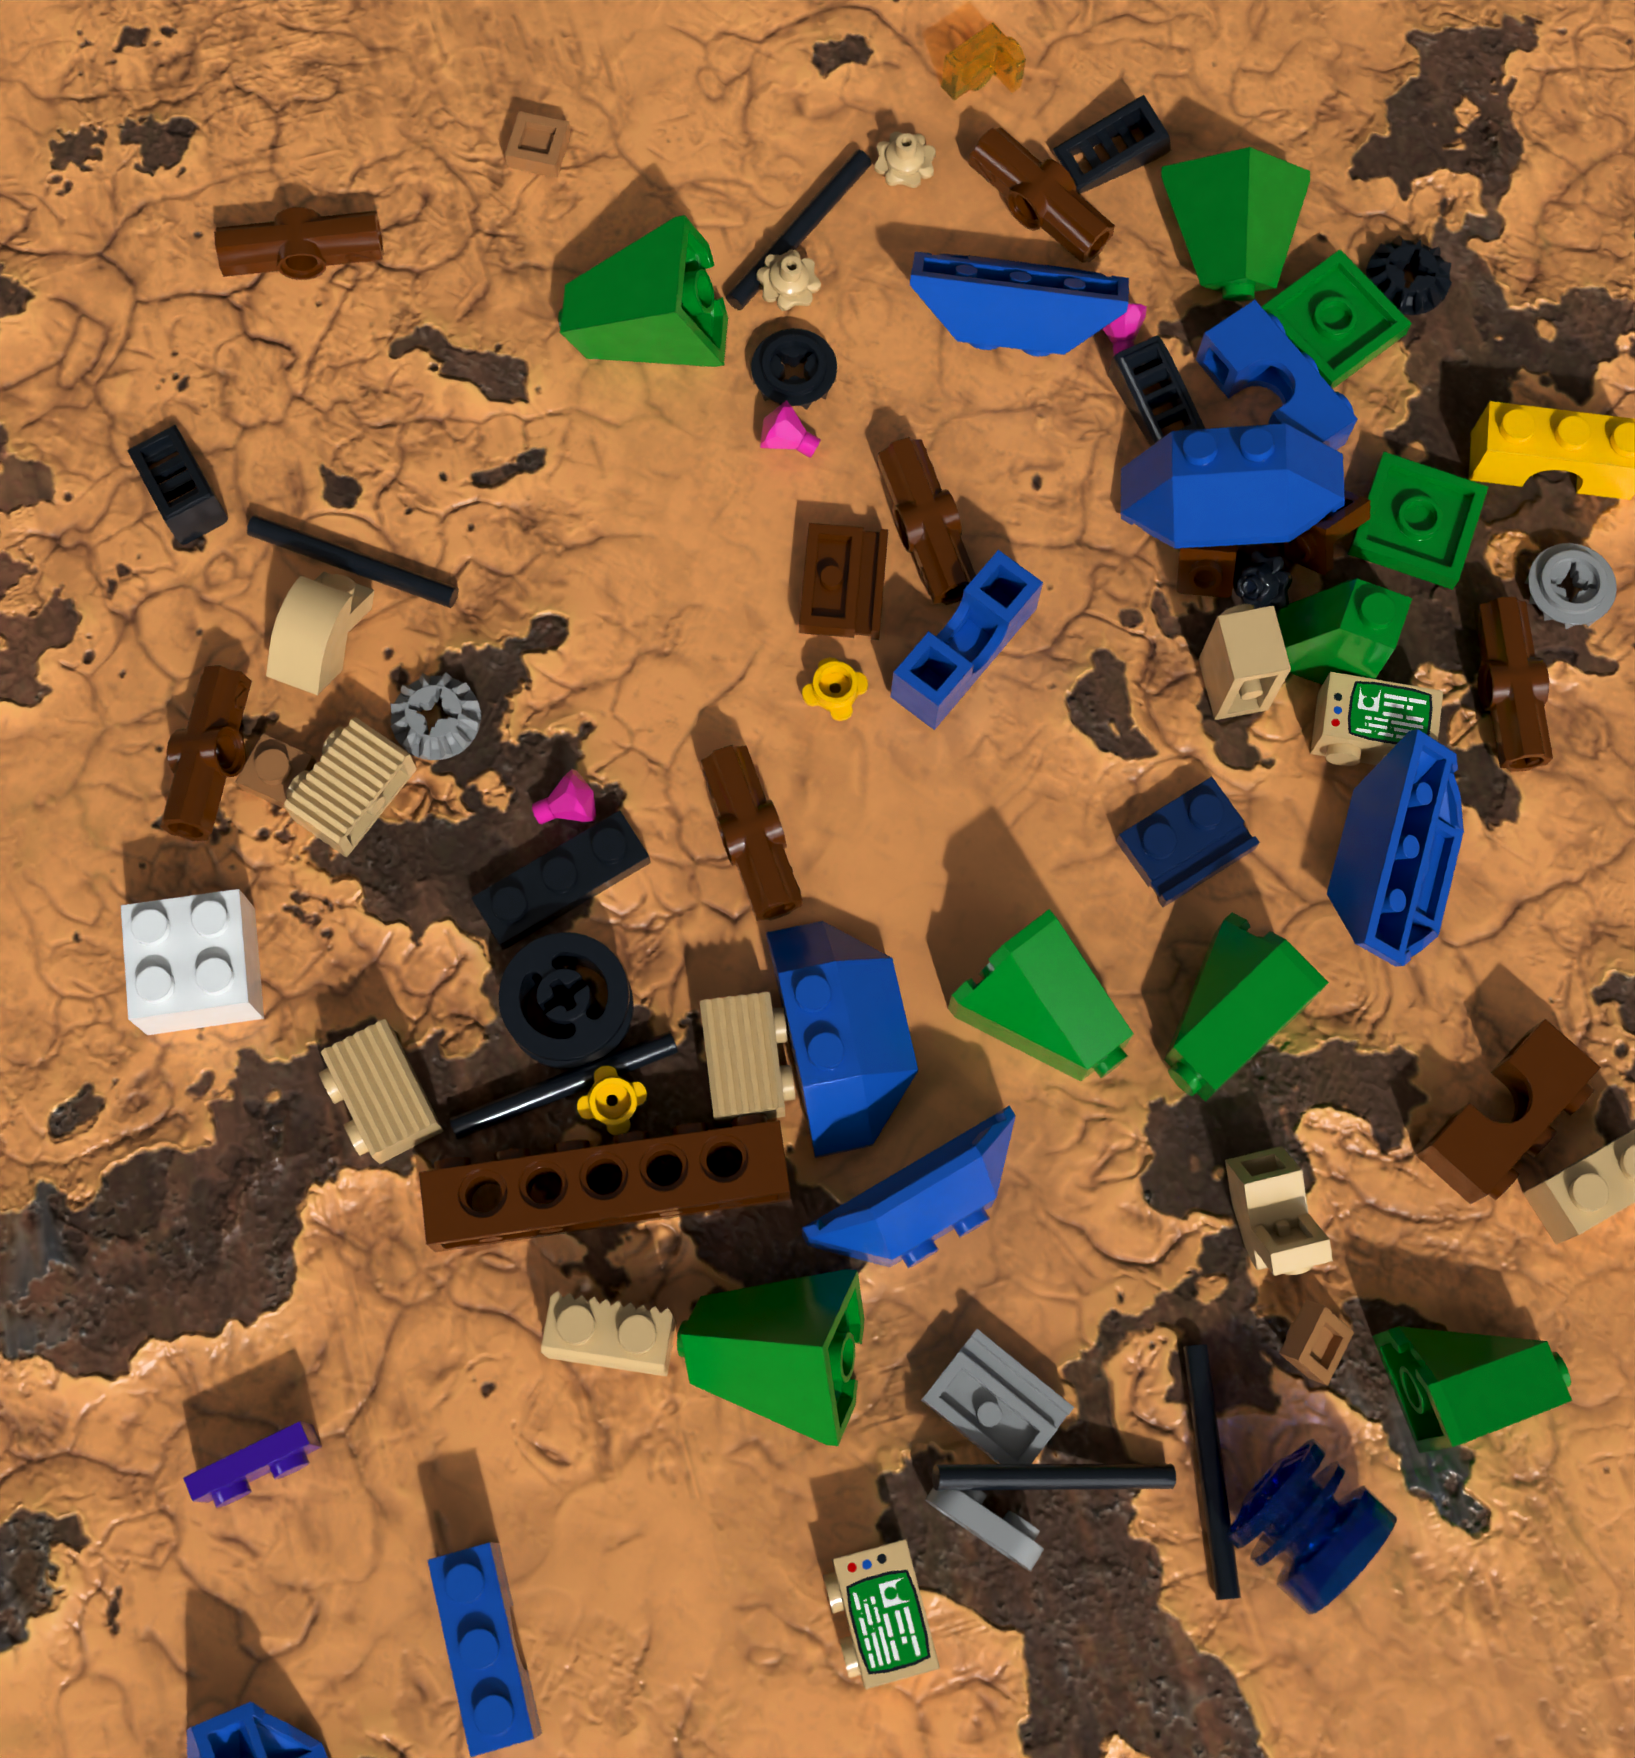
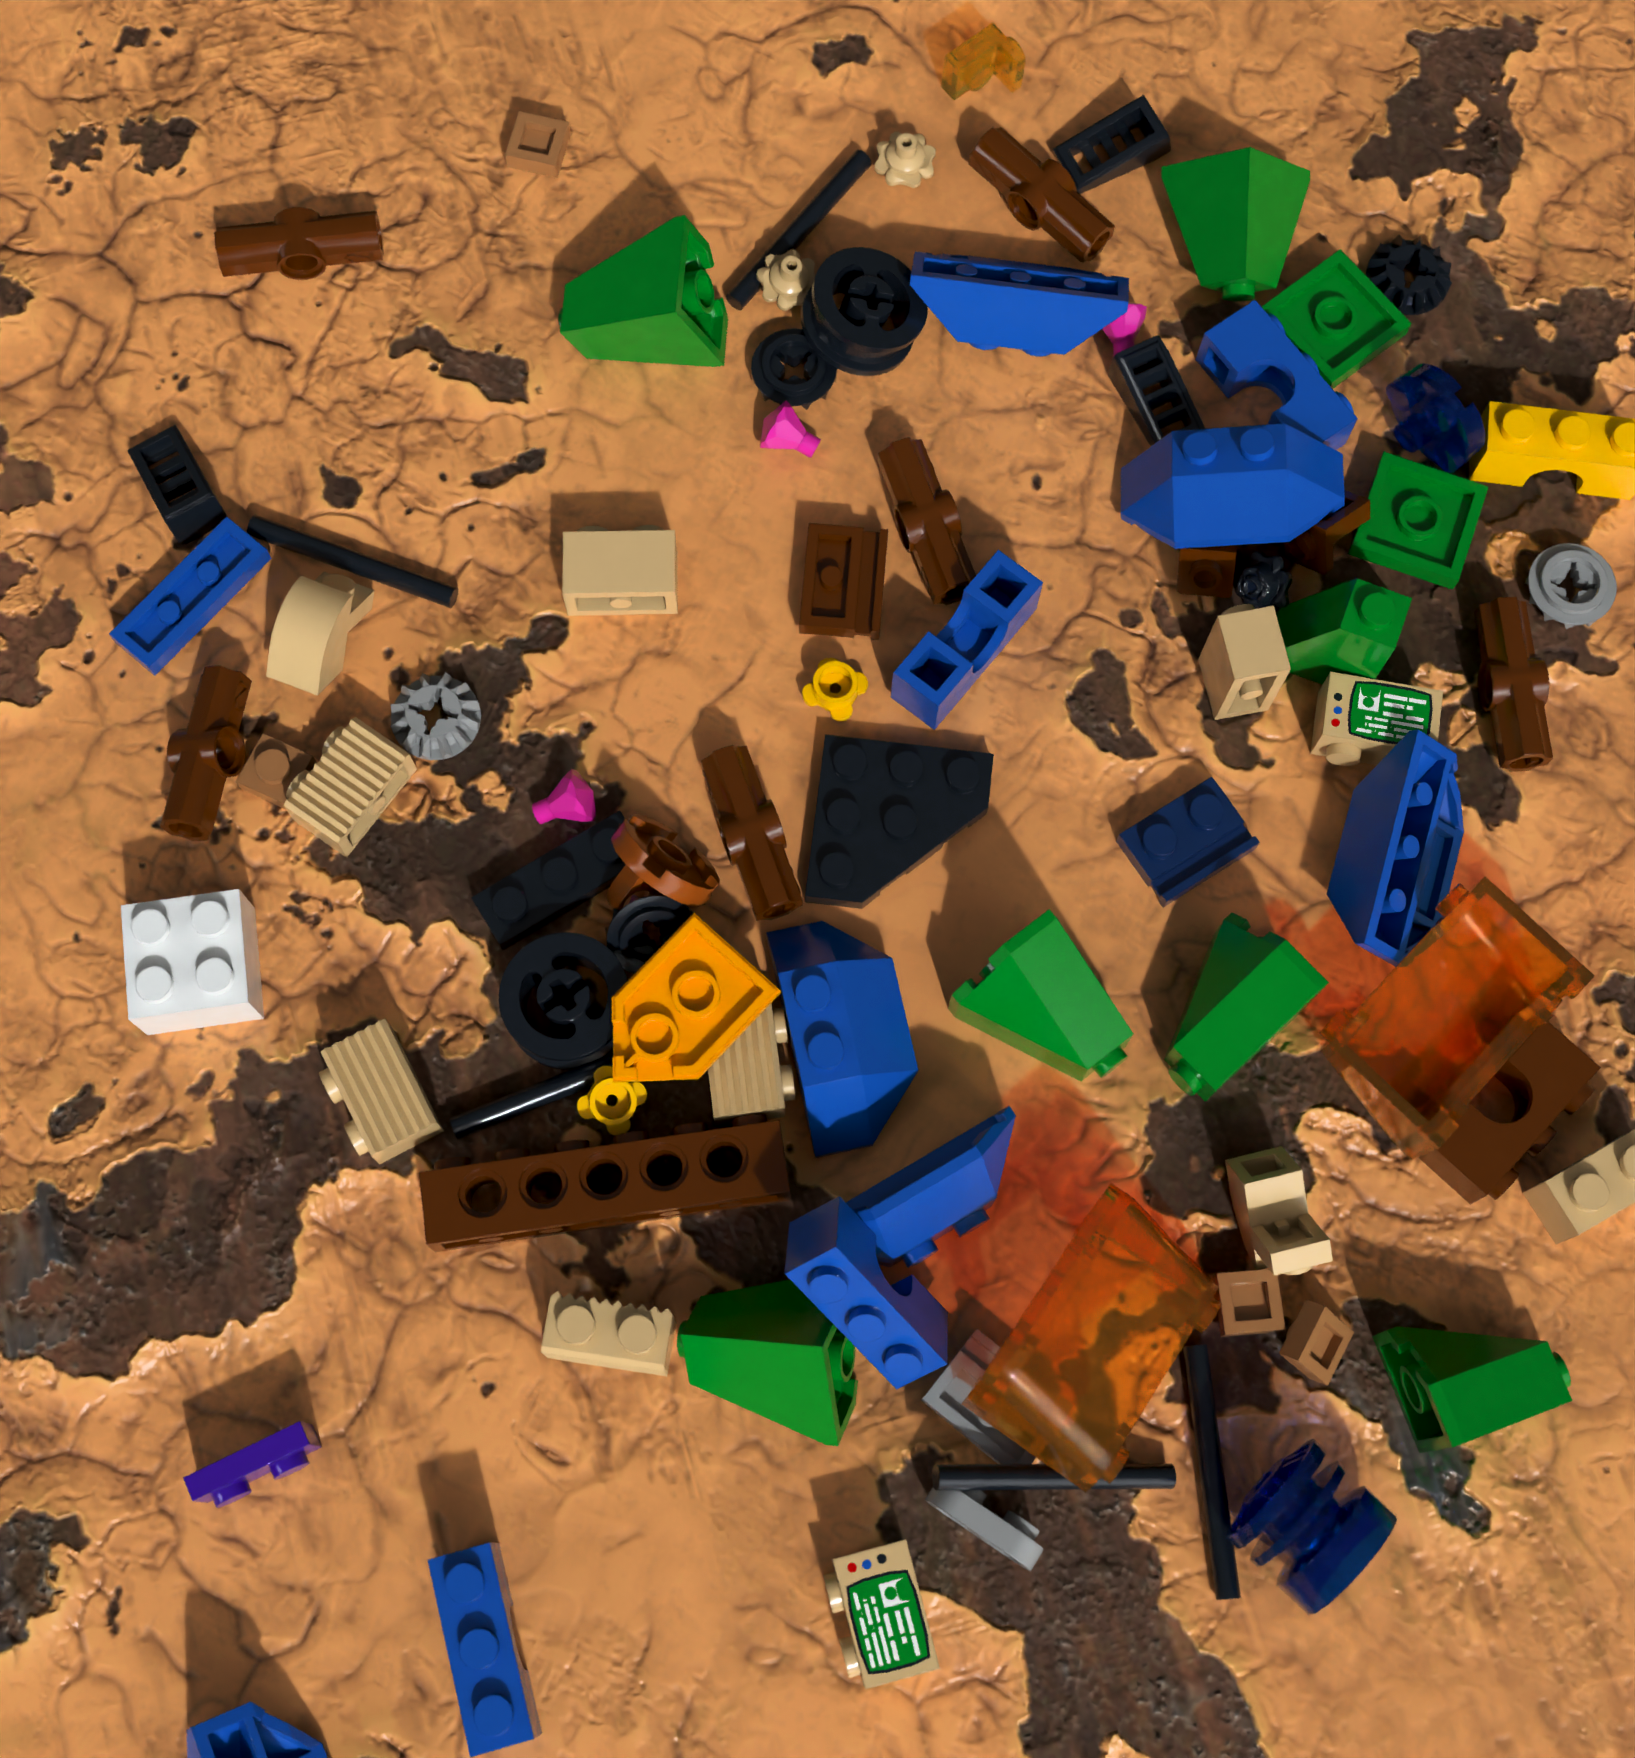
none -> blue plate [109,517,272,676]
none -> tan brick [562,525,678,616]
none -> black gear [605,890,694,974]
none -> dark orange tile [607,814,720,927]
none -> light orange tile [611,913,781,1083]
none -> blue arch [785,1196,948,1389]
none -> black wheel [800,247,928,376]
none -> black plate [805,734,994,909]
none -> clear orange windscreen [962,1182,1222,1492]
none -> medium nougat plate [1213,1269,1286,1337]
none -> clear orange windscreen [1319,877,1595,1160]
none -> clear blue plate [1386,363,1485,473]

